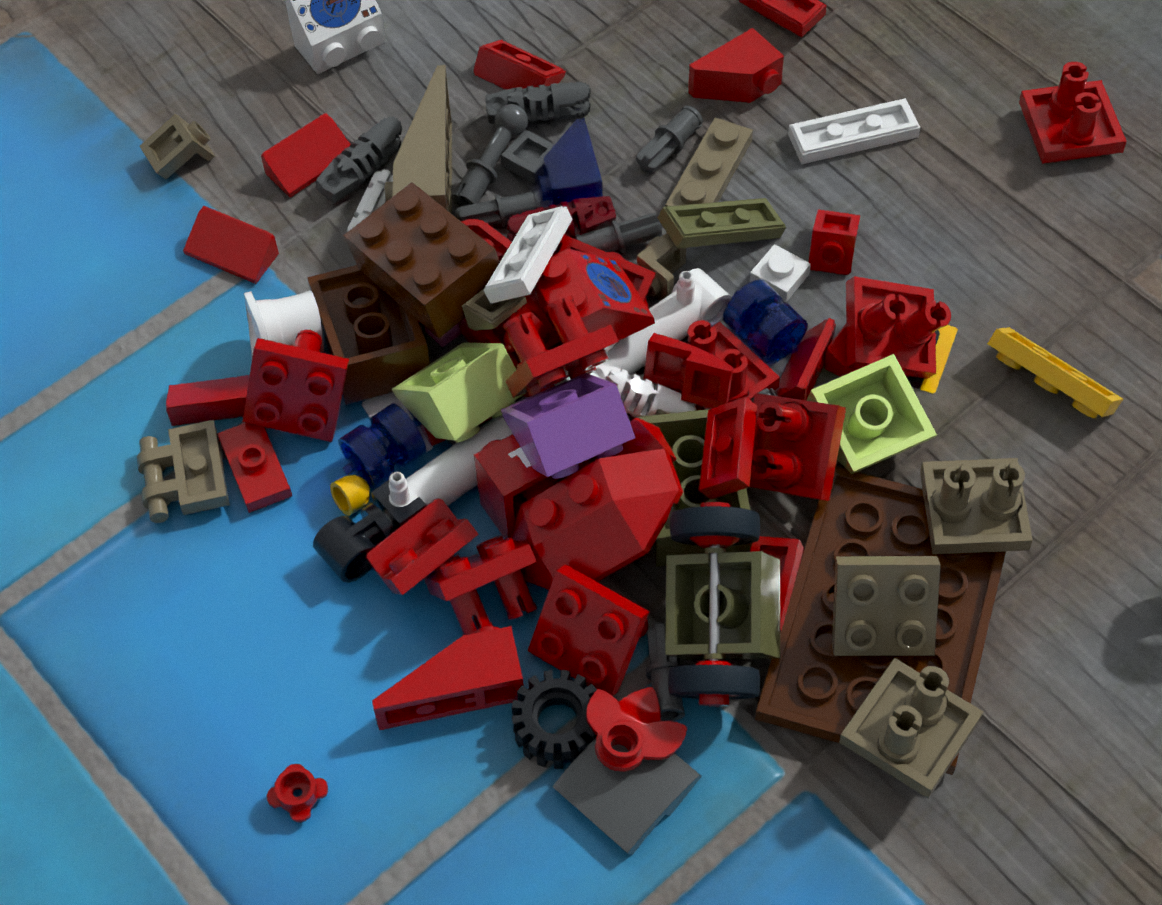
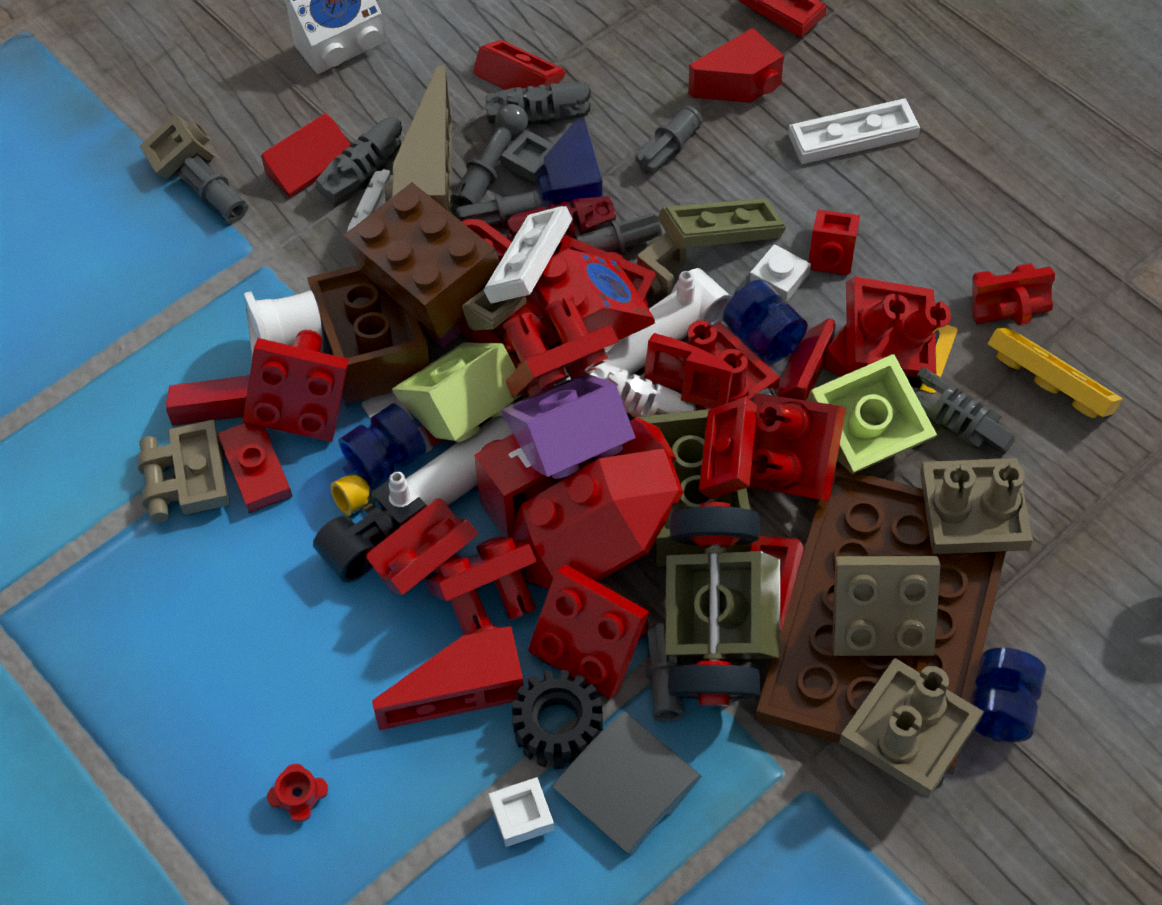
red slope [183,206,279,284] -> none
red plate [586,687,687,772] -> none
dark tan plate [665,117,753,207] -> none
red plate [1019,62,1127,164] -> none
none -> dark grey axle [181,156,248,223]
none -> white plate [488,777,555,847]
none -> dark grey hinge [915,366,1015,455]
none -> clear blue wheel [970,647,1046,742]
none -> red hips [972,263,1055,326]

